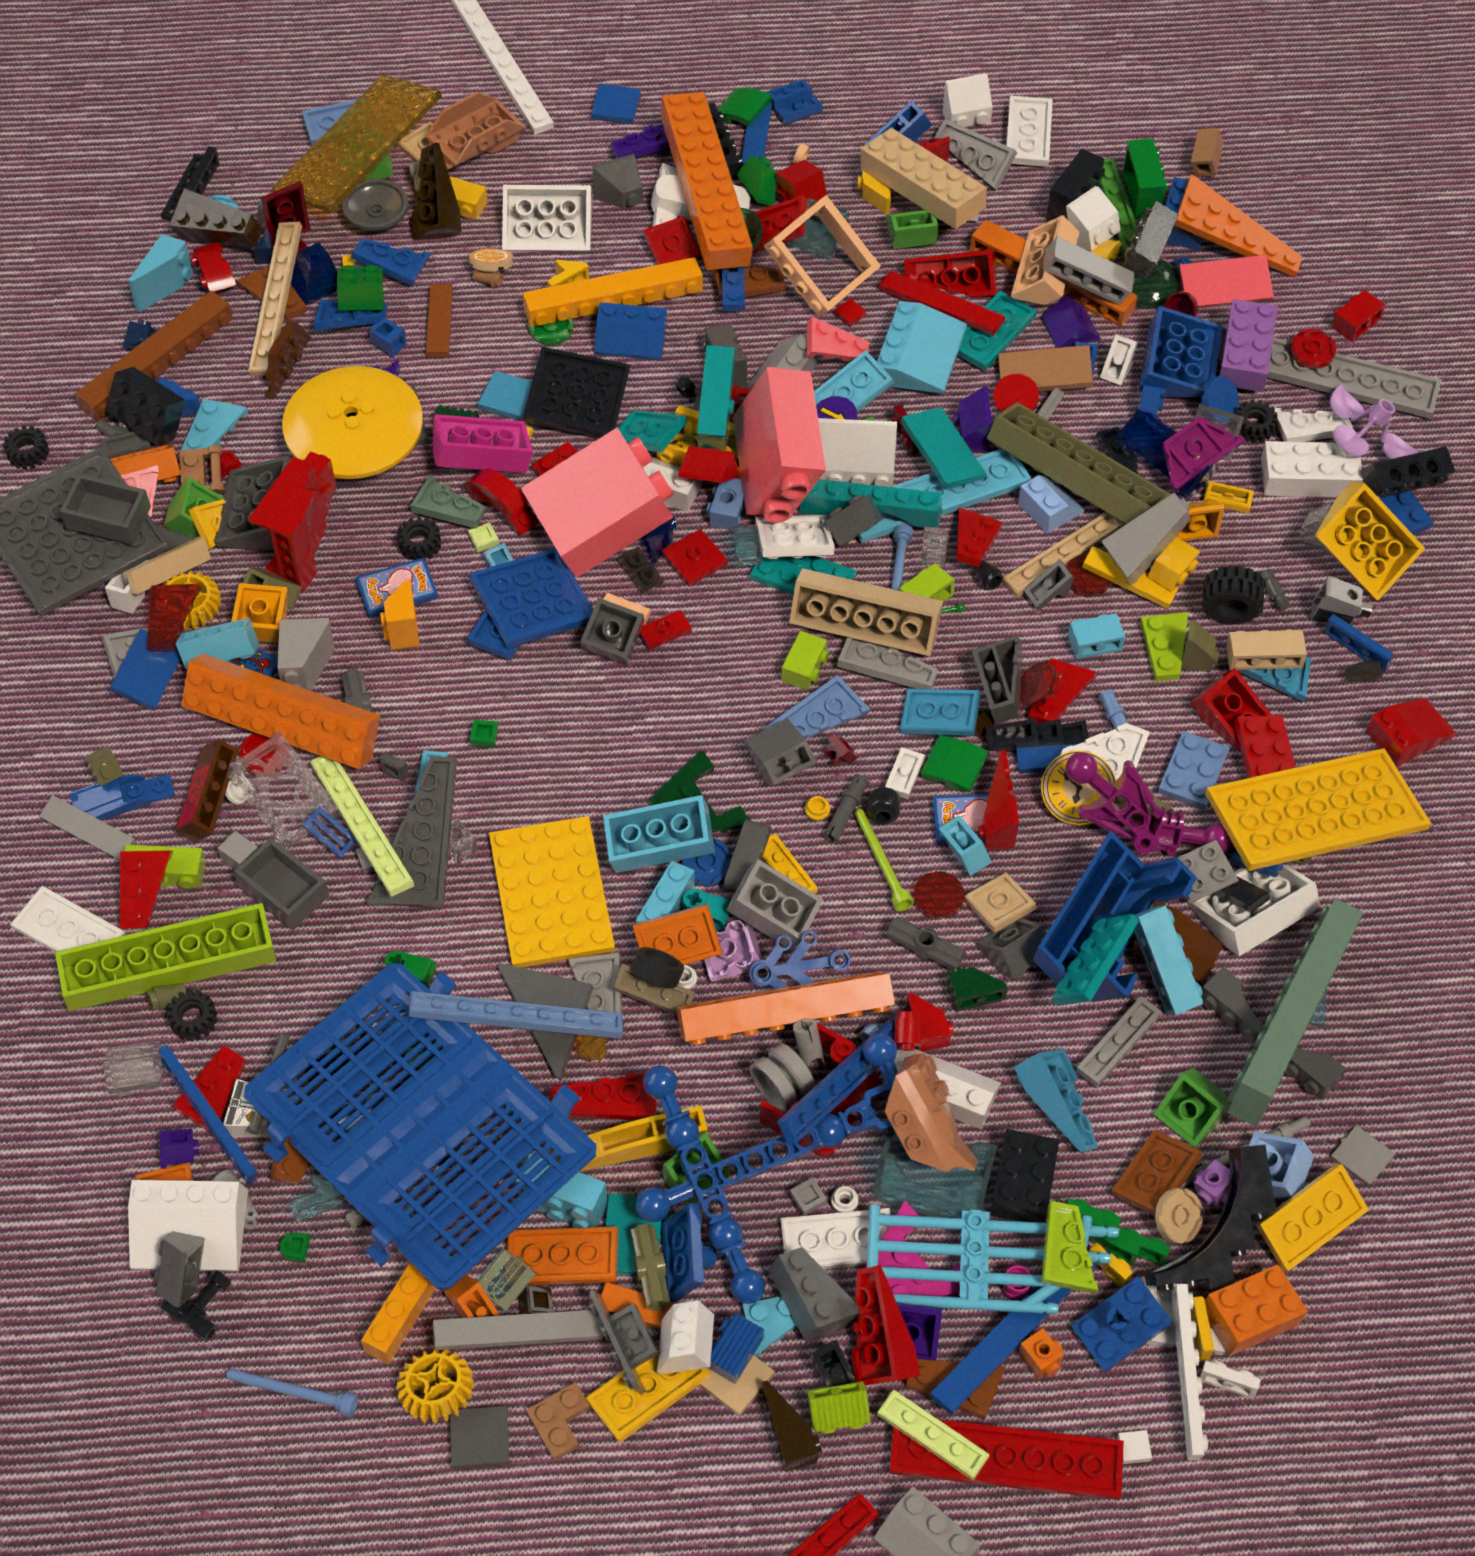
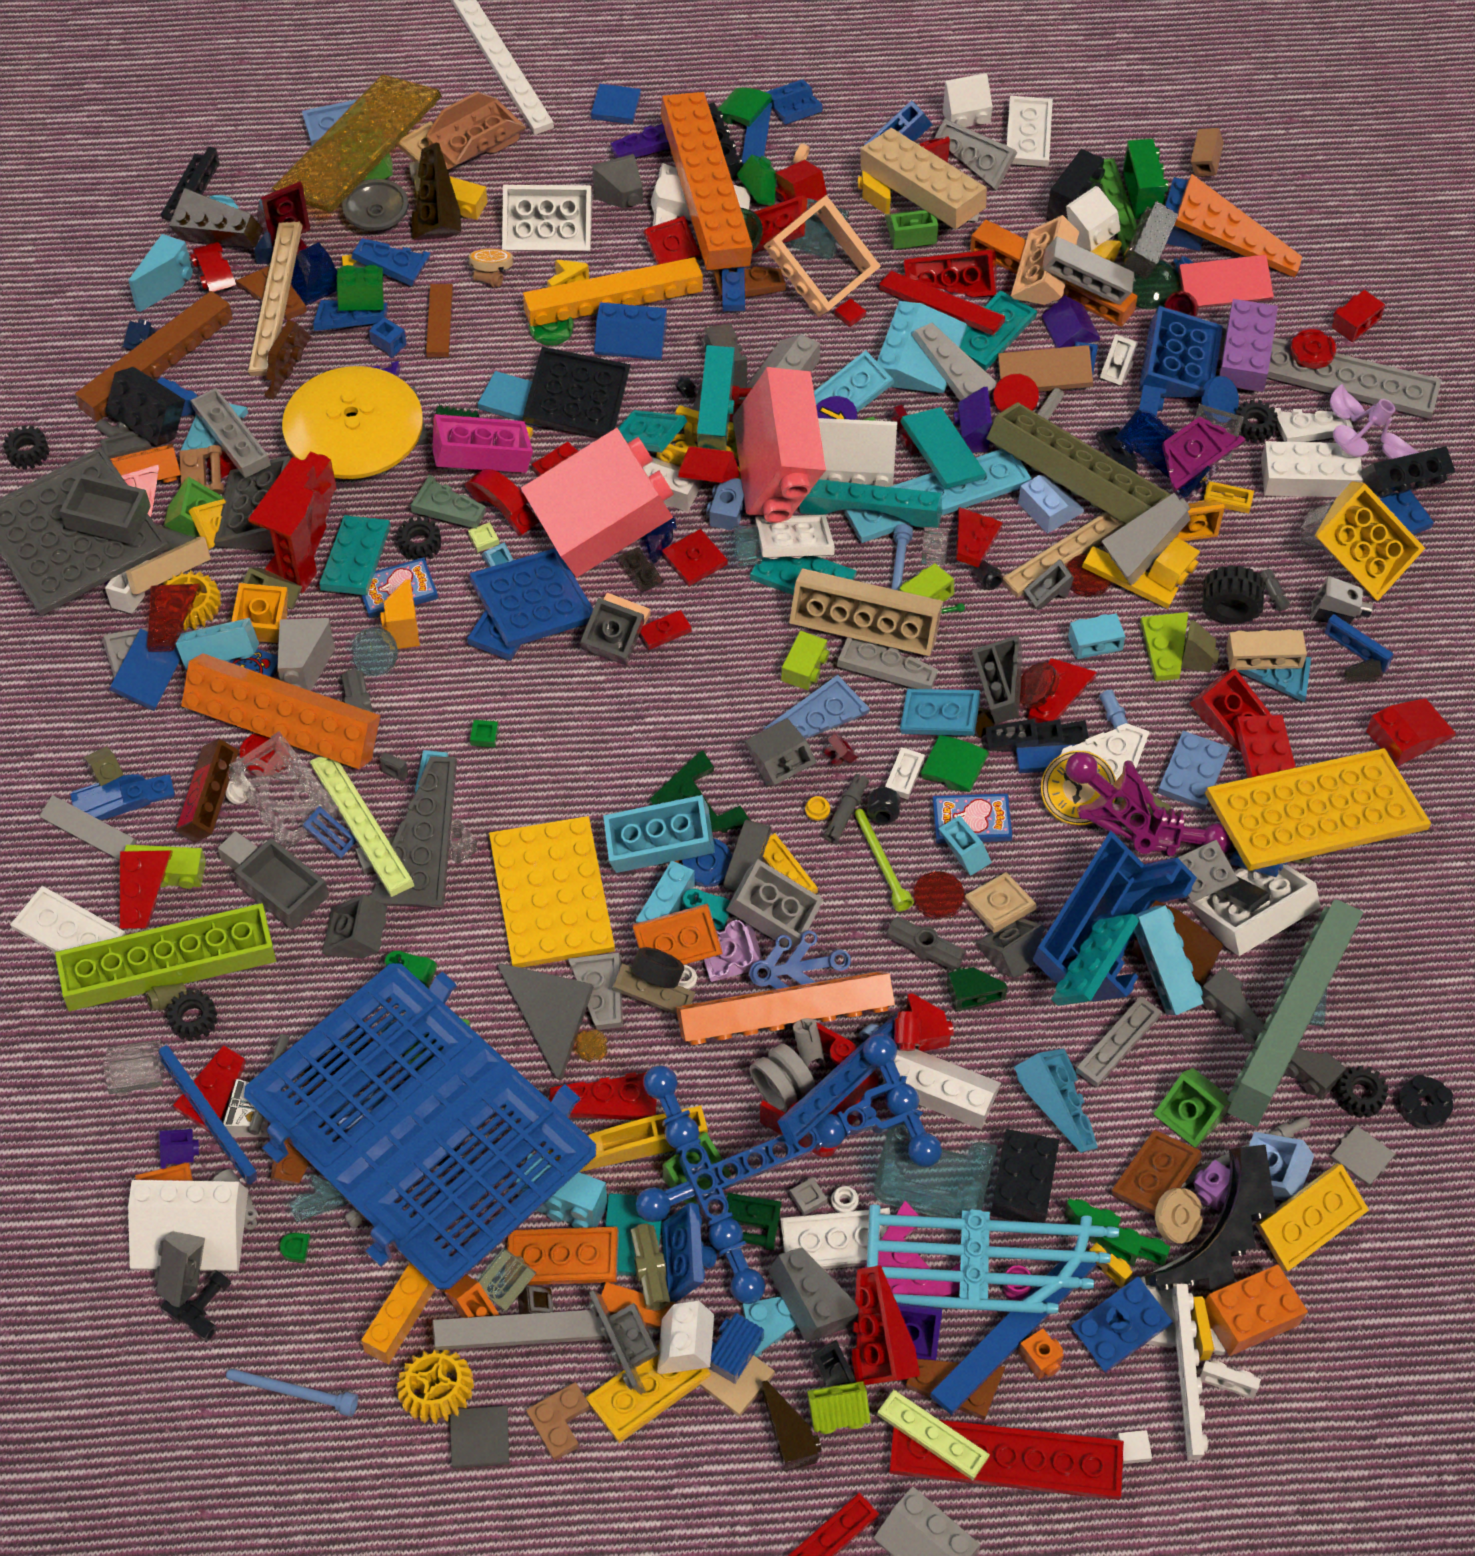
medium blue tile [409,991,623,1039] -> none
coral wing [807,316,869,362] -> none
dark grey brick [825,494,884,546] -> none
nougat slope [885,1053,979,1172] -> none
red wedge [978,750,1019,850] -> none
lime wing [1041,1201,1099,1294] -> none
none -> light grey piece [191,388,271,478]
none -> teal plate [319,515,391,595]
none -> dark grey slope [322,894,387,959]
none -> clear light blue tile [352,627,398,676]
none -> dark green plate [727,1193,782,1251]
none -> light grey wing [912,323,997,401]
none -> black tyre [1336,1065,1389,1118]
none -> black plate [1397,1075,1453,1129]

